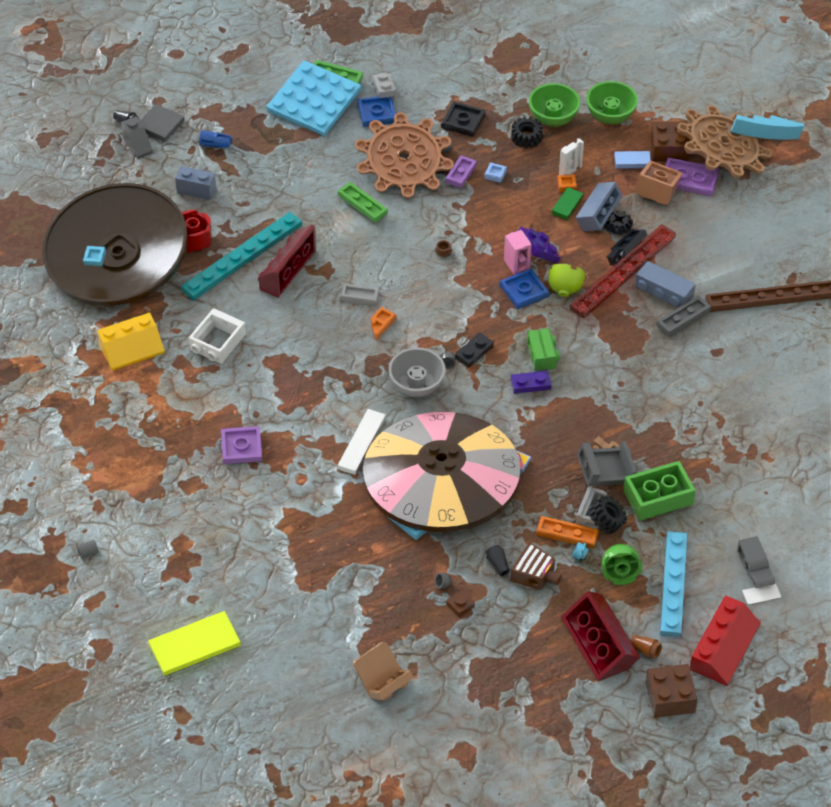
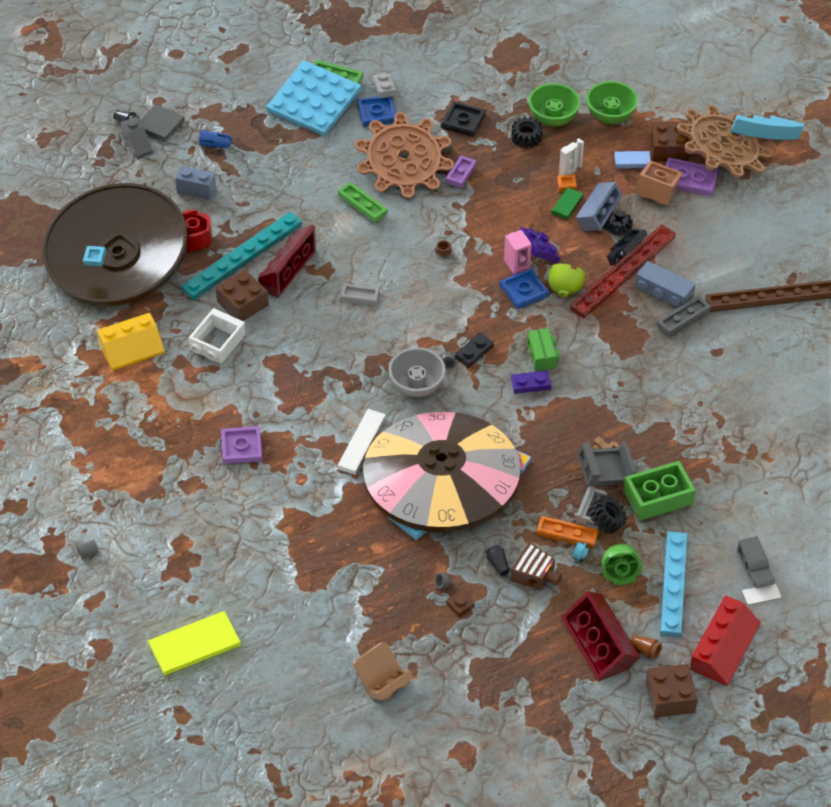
orange tile [371,307,397,340] -> none
light blue tile [484,163,507,183] -> none
none -> reddish brown brick [216,270,269,321]

